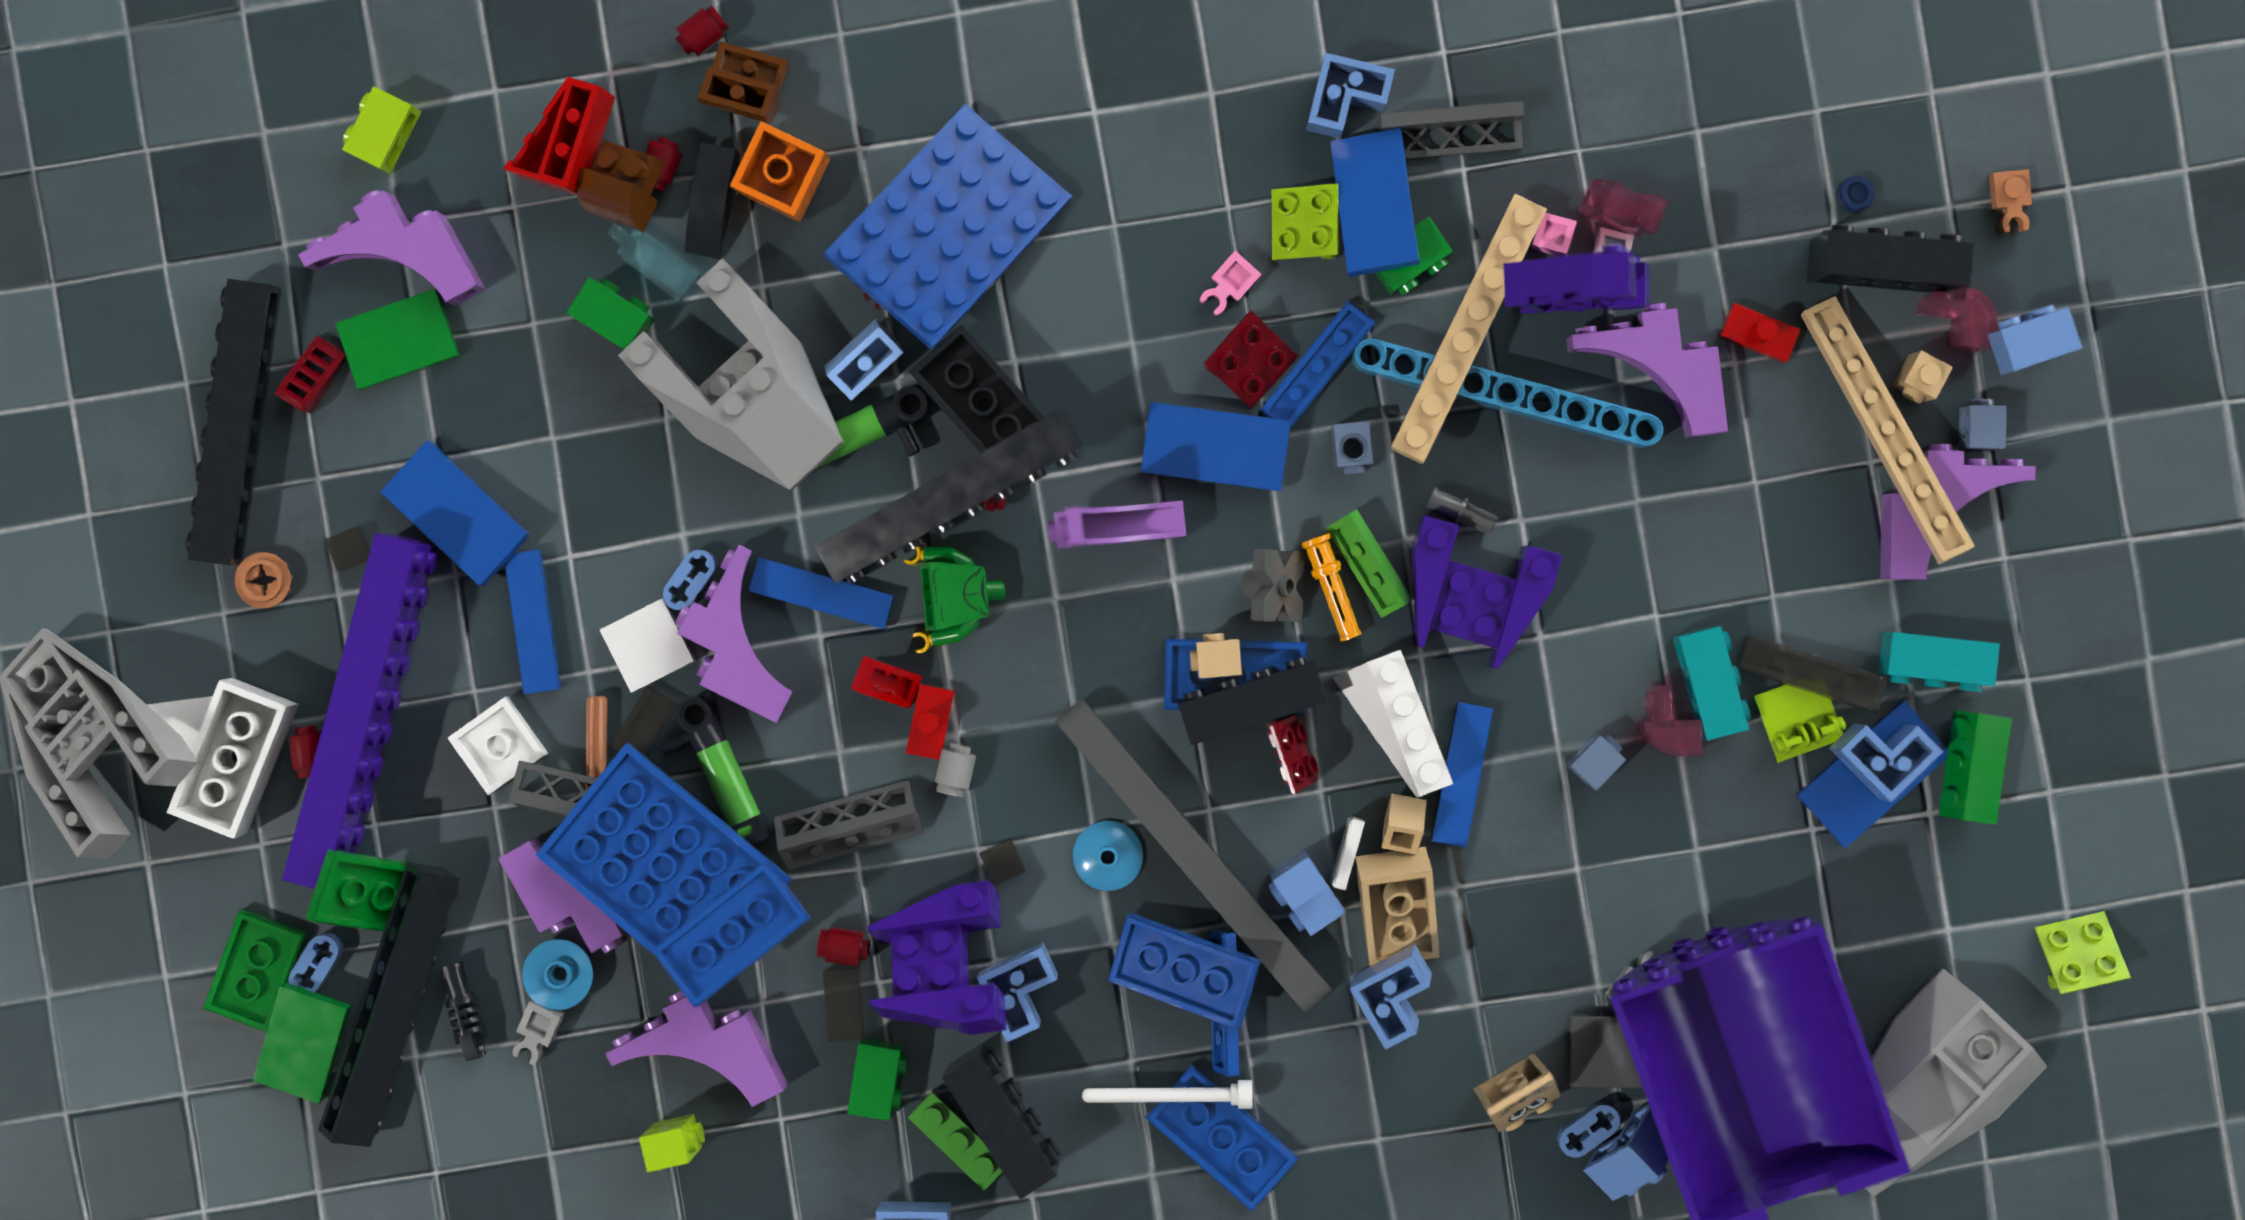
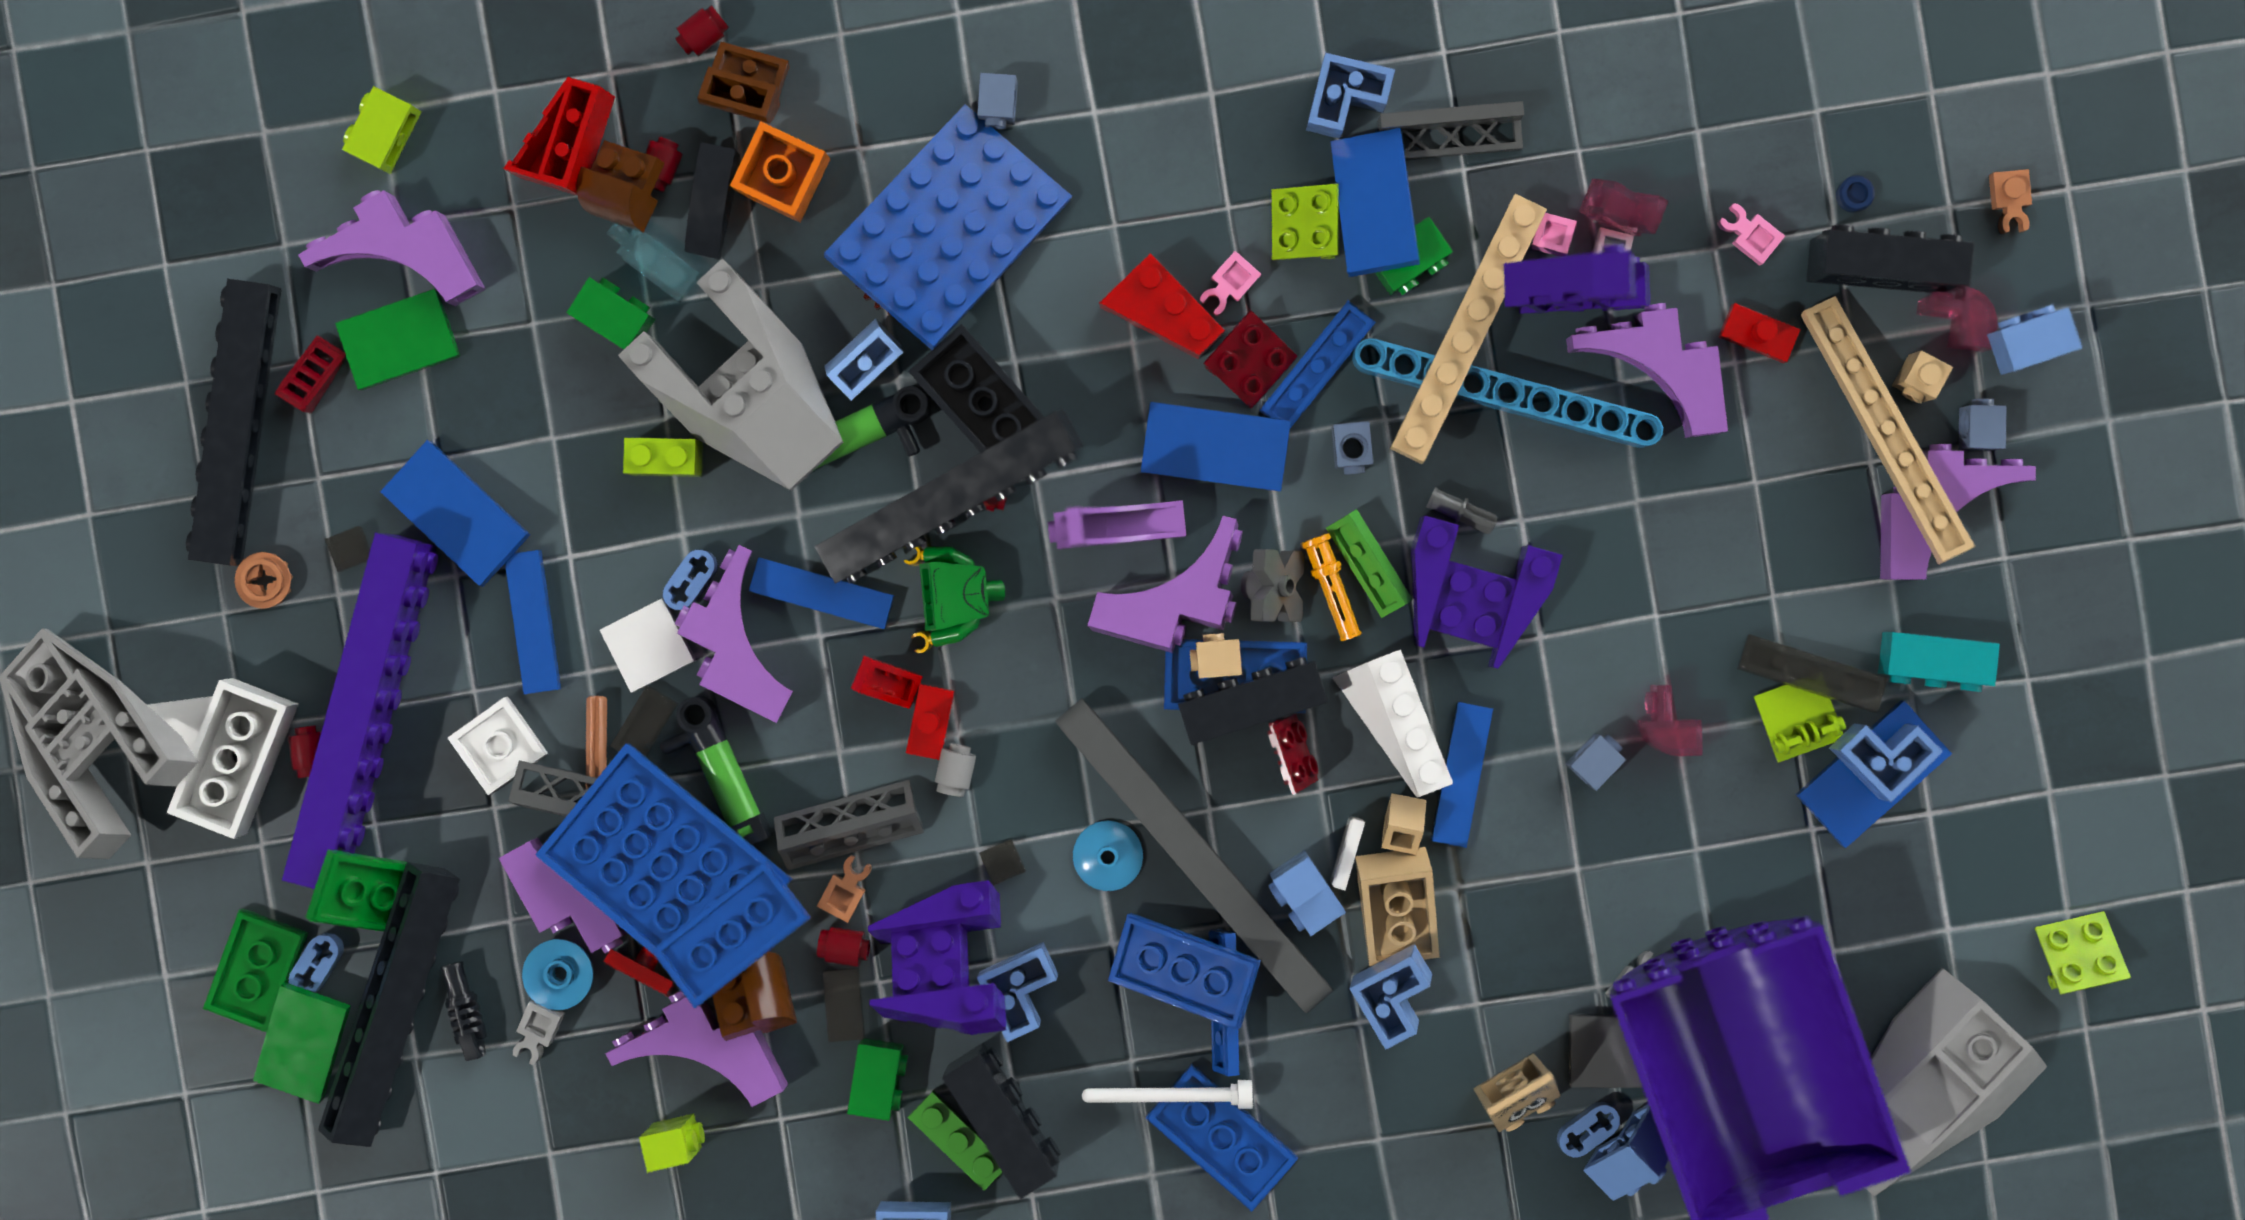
teal brick [1672,626,1751,741] -> none
green brick [1939,710,2012,824] -> none
none -> red tile [604,946,675,997]
none -> lime brick [623,438,703,477]
none -> reddish brown brick [713,952,797,1041]
none -> nougat plate [817,855,872,923]
none -> sand blue brick [977,73,1018,129]
none -> medium lavender arch [1088,516,1243,653]
none -> red wedge [1099,253,1225,359]
none -> bright pink plate [1717,203,1785,266]

